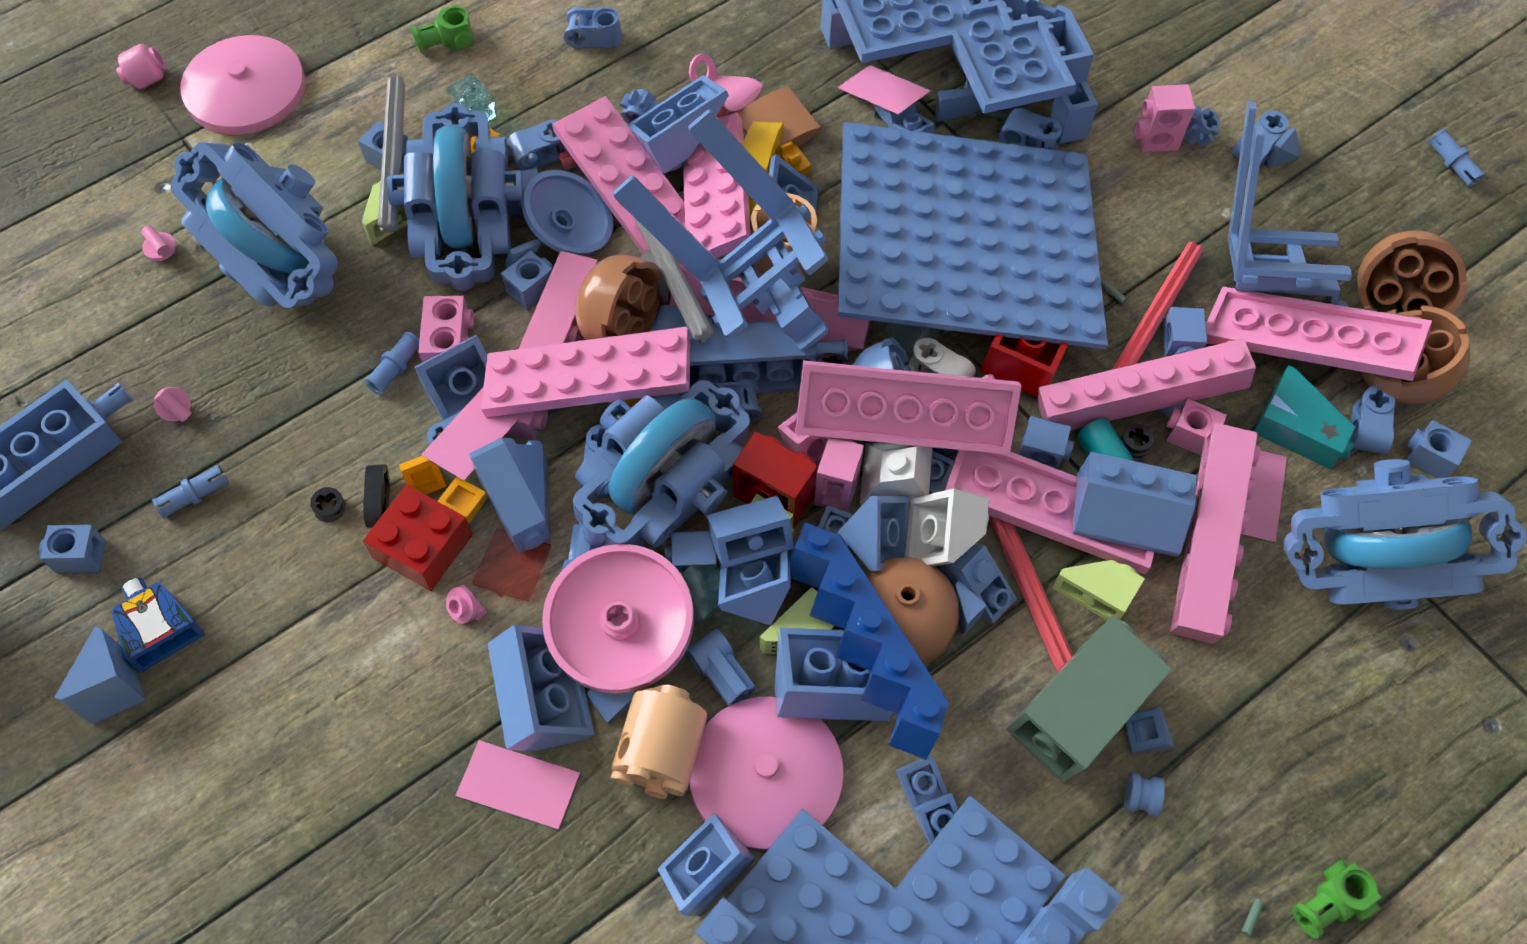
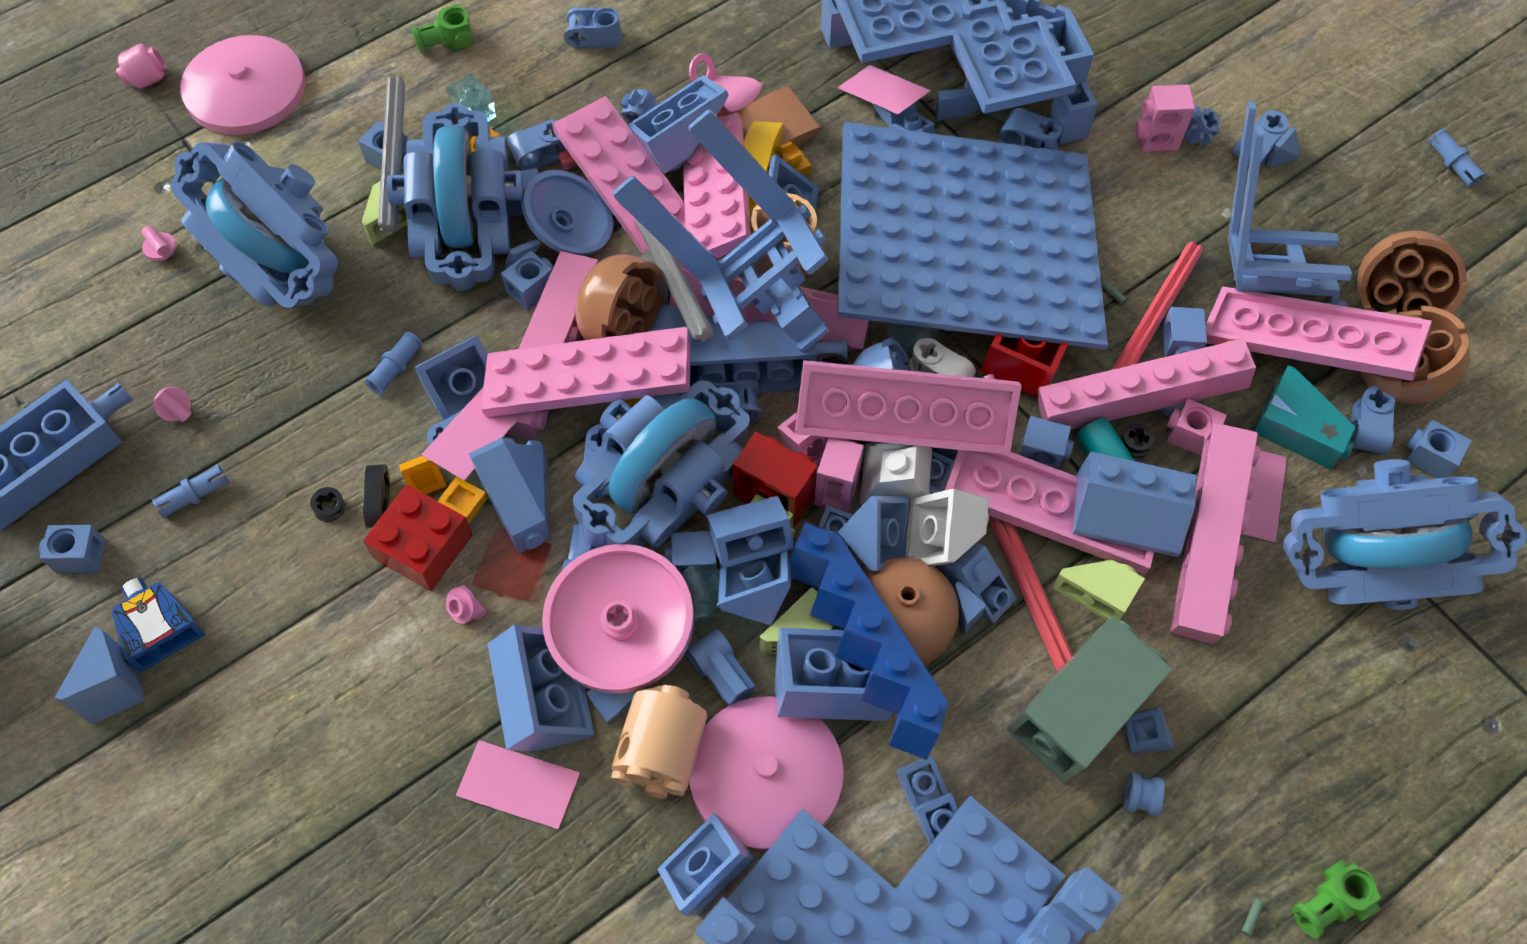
bright pink brick [418,296,474,363] -> none

